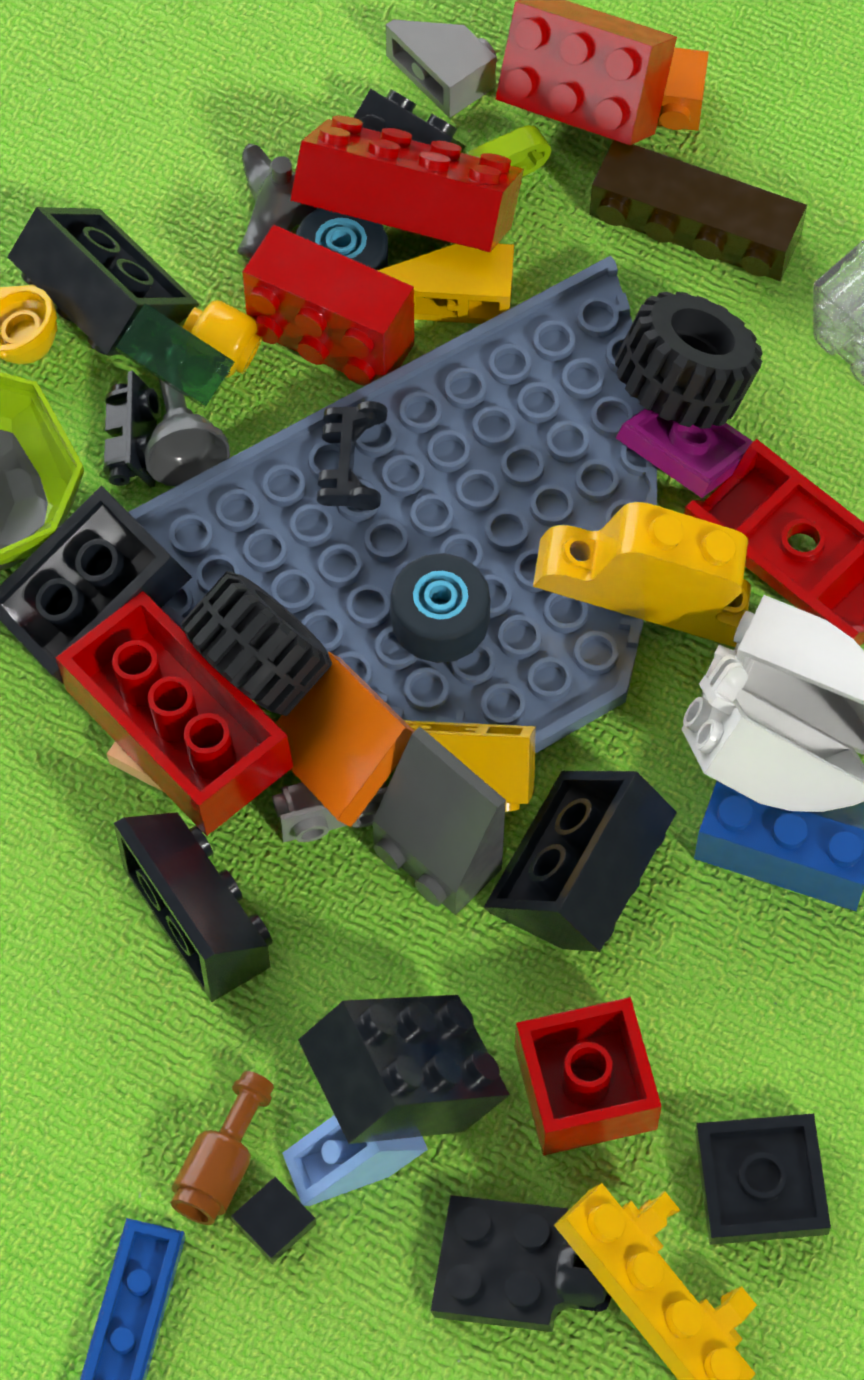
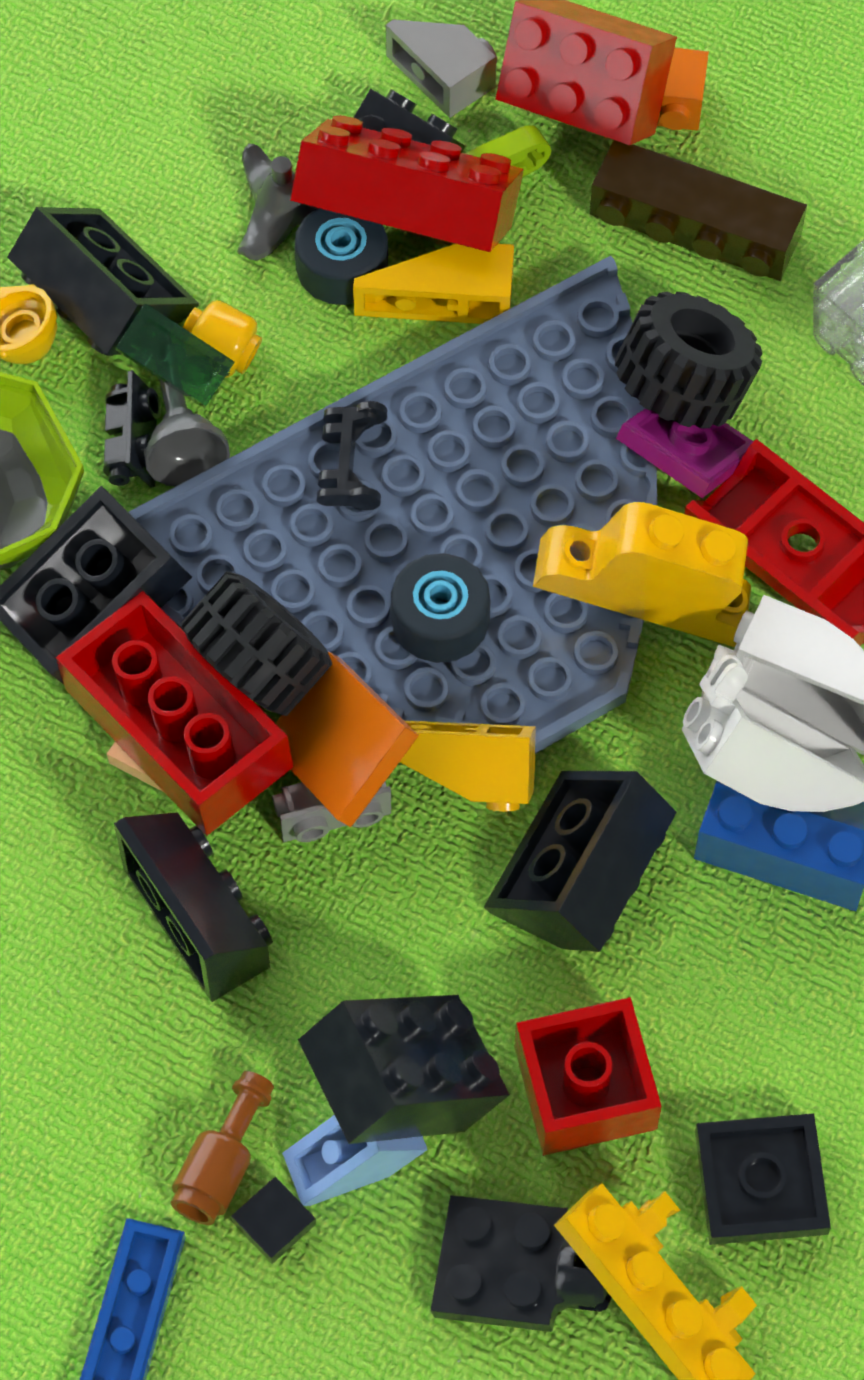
red brick [242,224,414,386] -> none
dark grey slope [373,727,506,915] -> none

